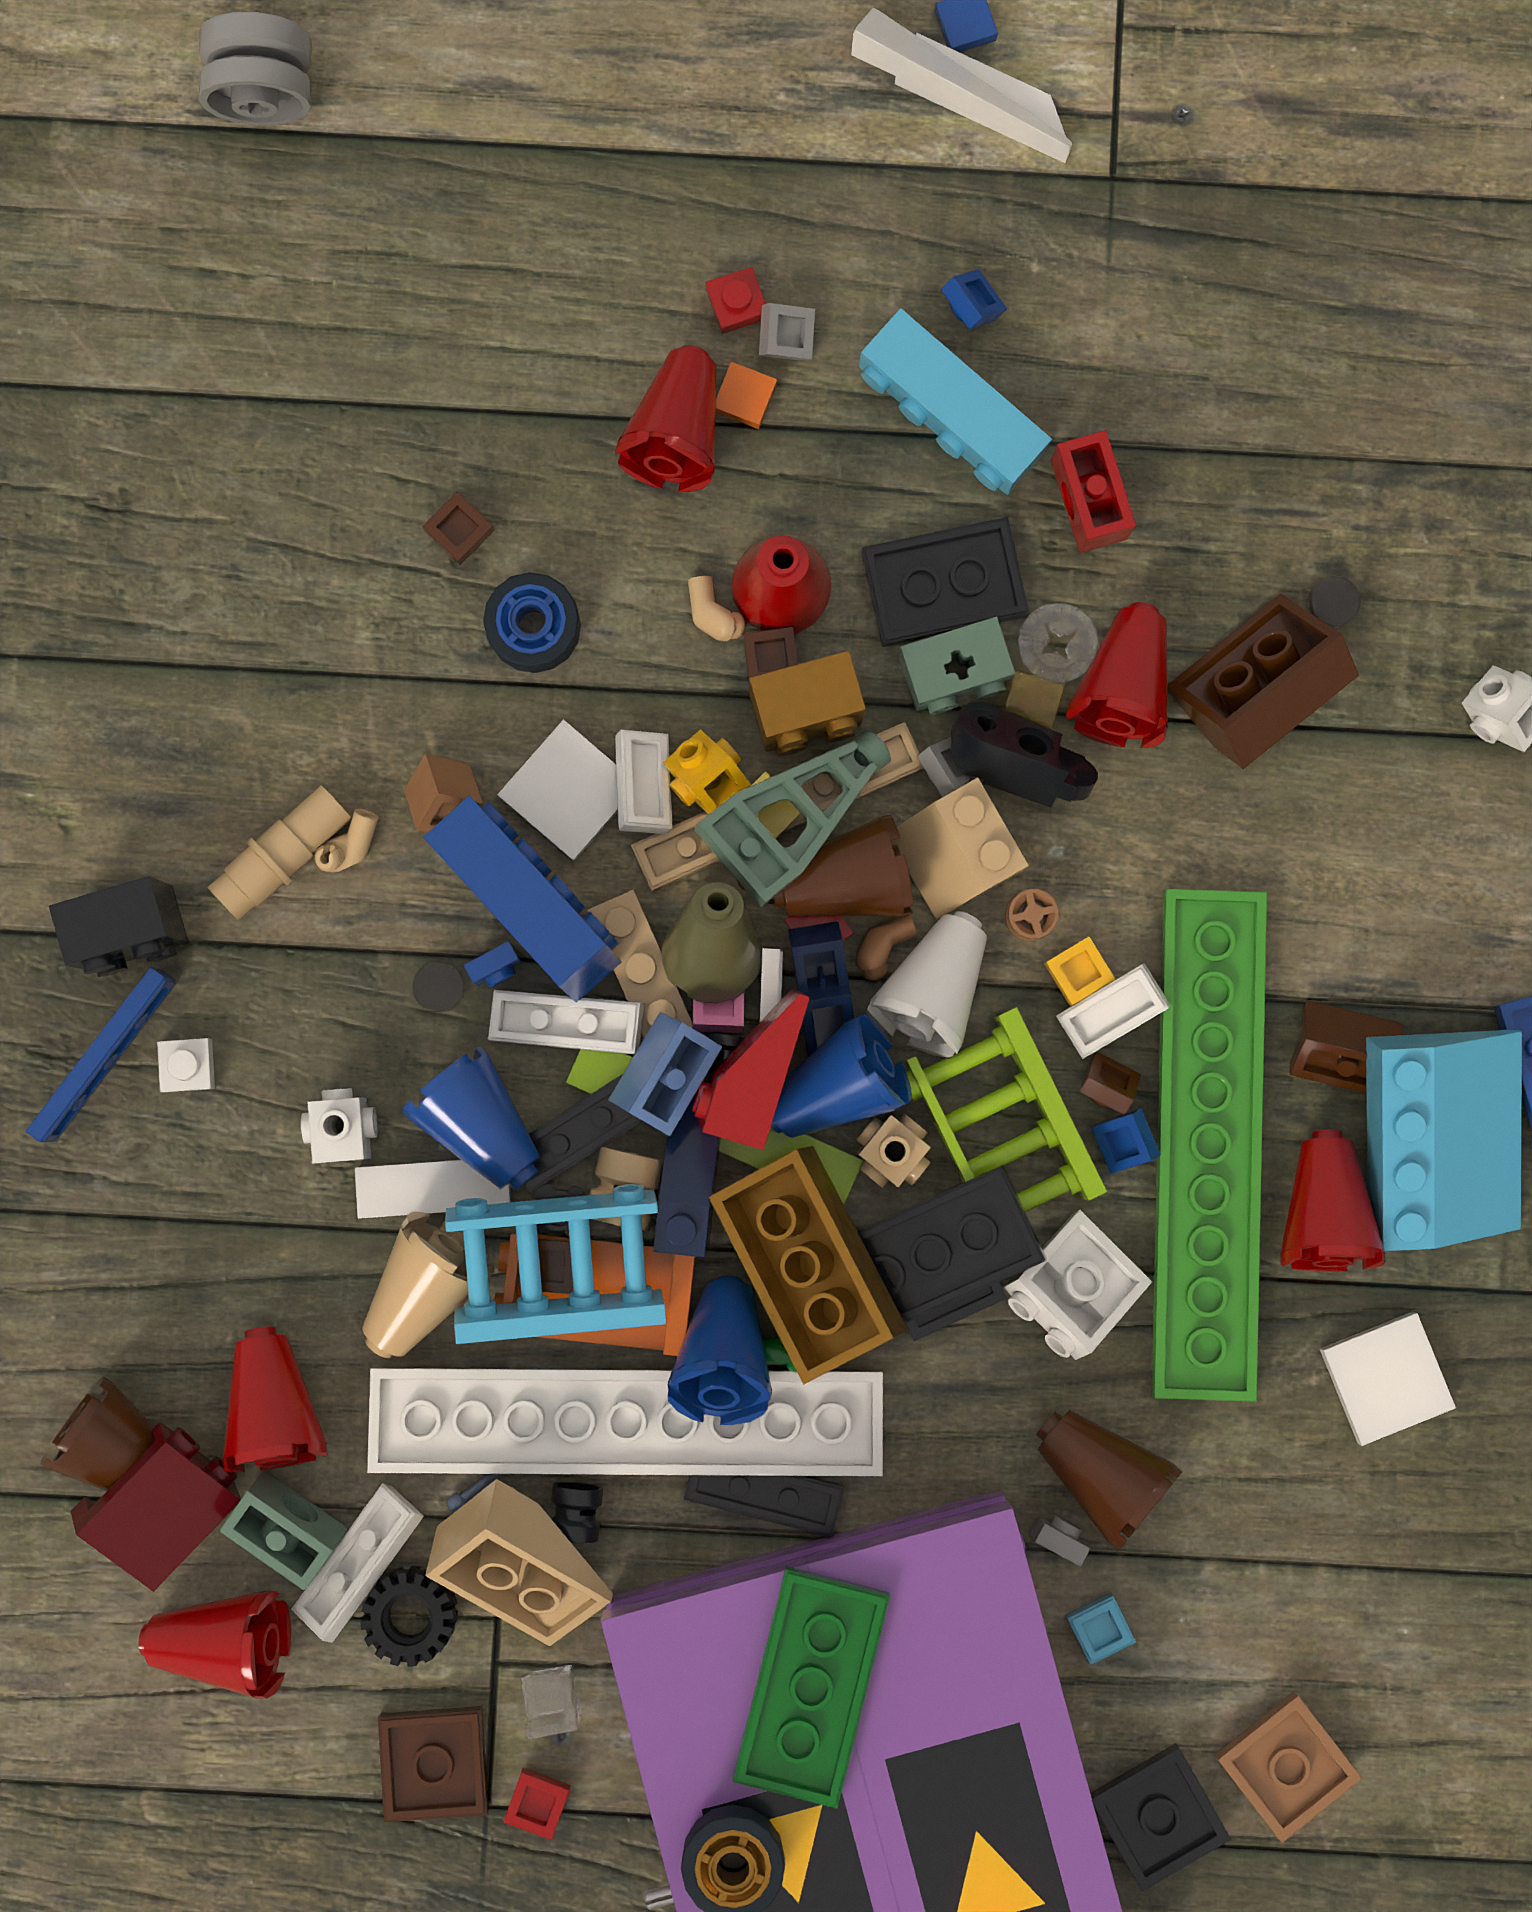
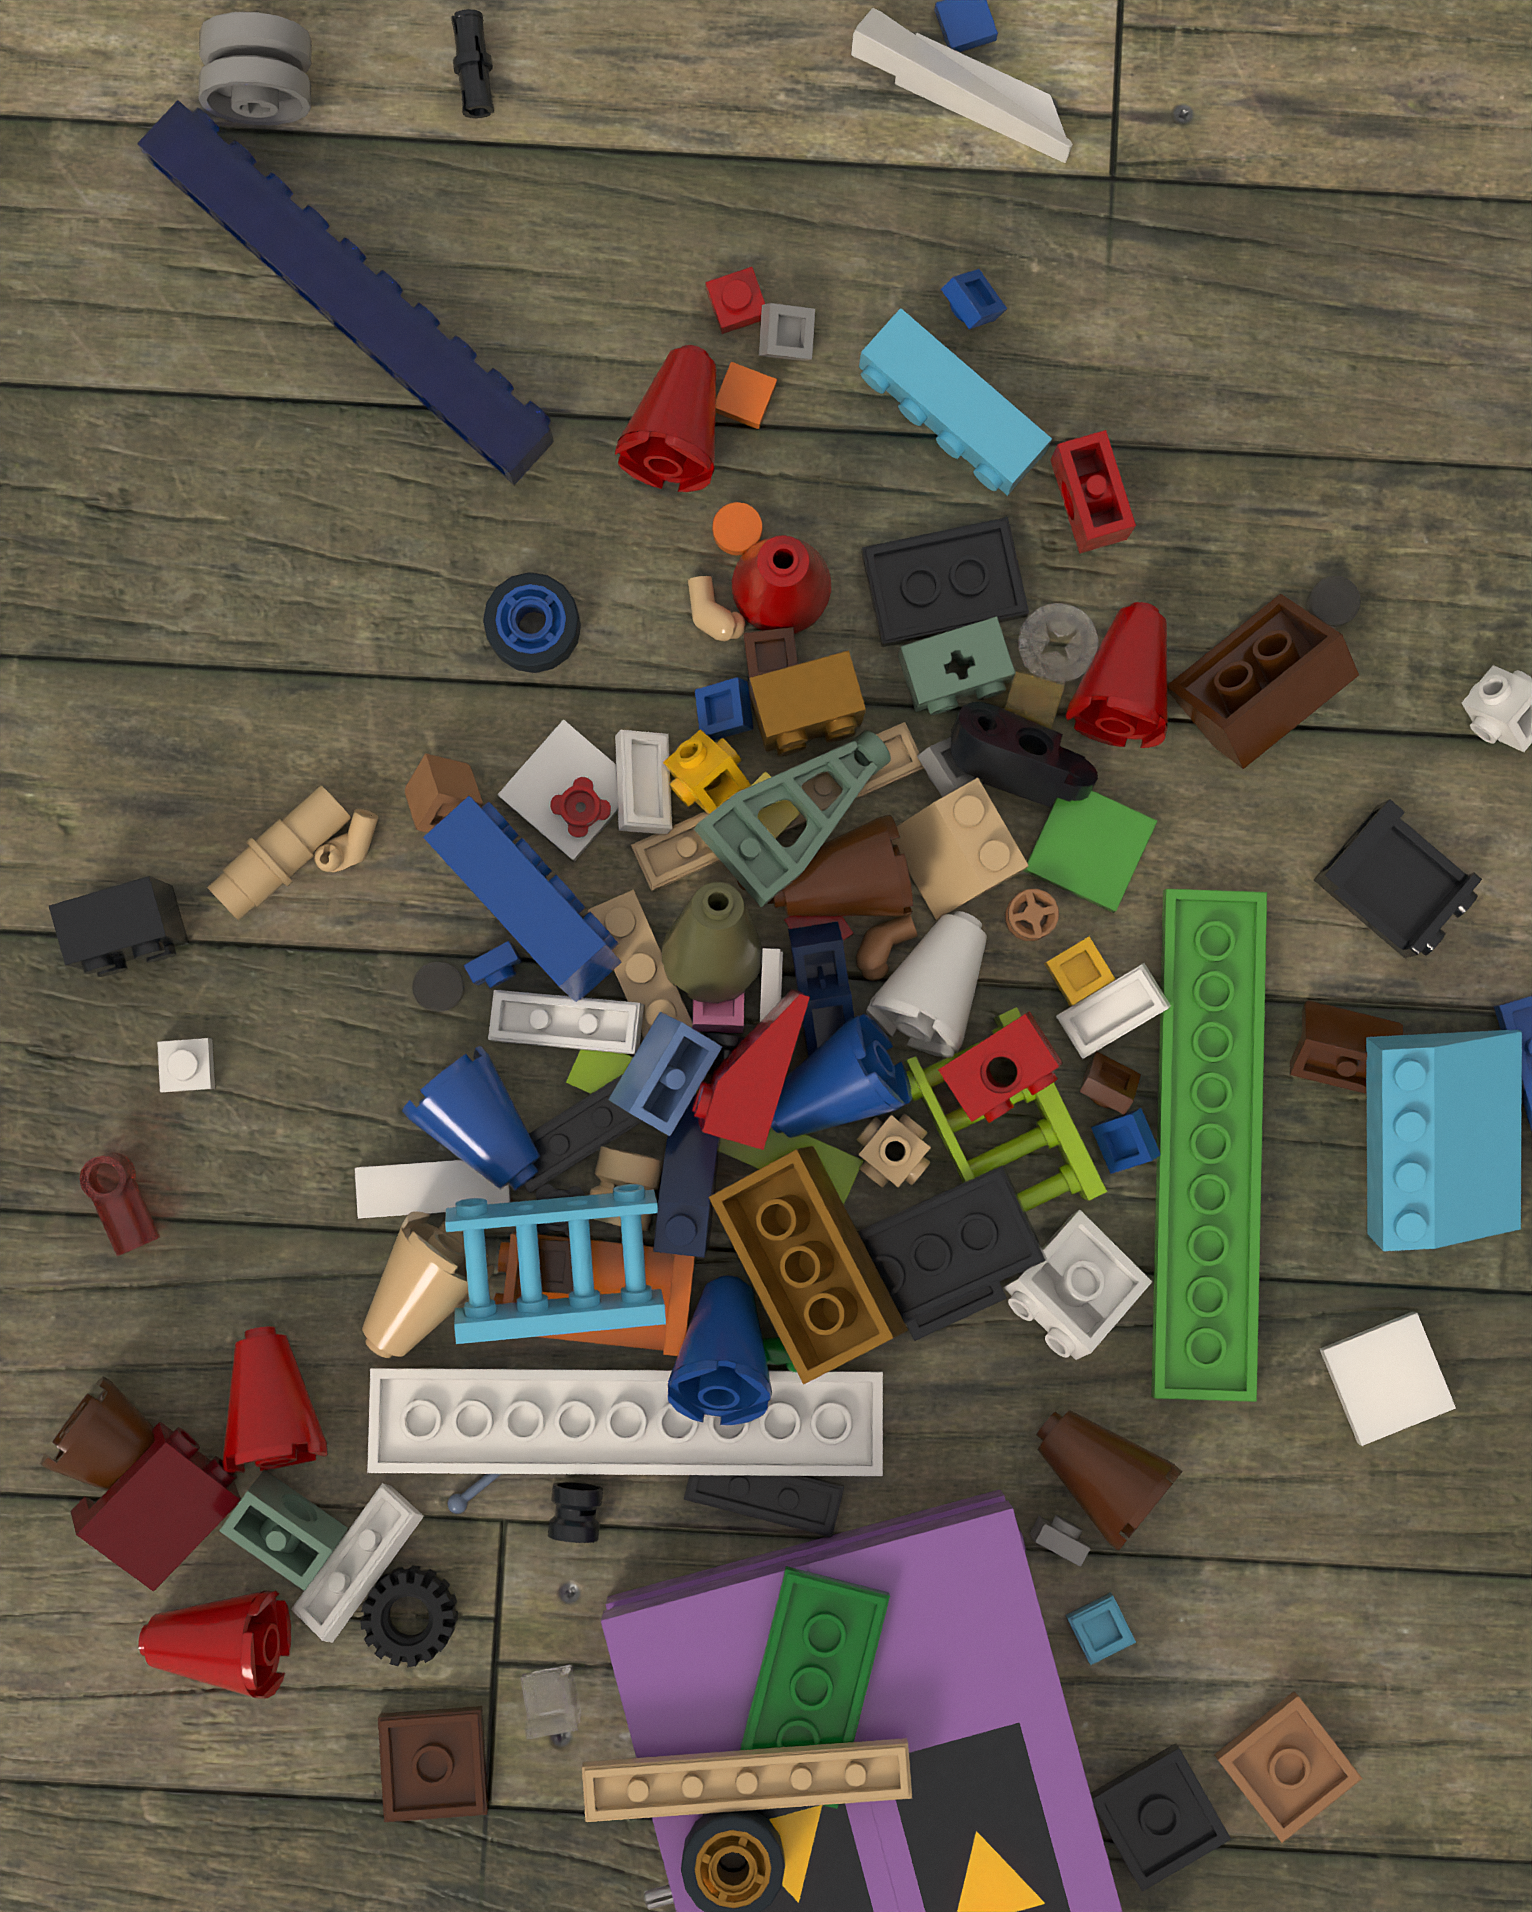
blue tile [25,967,176,1142] -> none
white brick [301,1088,378,1164] -> none
reddish brown plate [422,492,495,565] -> none
tan slope [425,1479,613,1646] -> none
red plate [503,1768,571,1840] -> none
red cone [1280,1130,1386,1272] -> none
none -> clear red piece [79,1152,160,1256]
none -> clear blue brick [137,100,554,485]
none -> black pin [451,9,494,119]
none -> red plate [550,777,611,838]
none -> tan tile [582,1738,912,1822]
none -> blue plate [695,677,753,741]
none -> orange tile [713,502,762,555]
none -> red brick [938,1011,1063,1123]
none -> bright green tile [1024,791,1157,913]
none -> black panel [1314,799,1482,958]

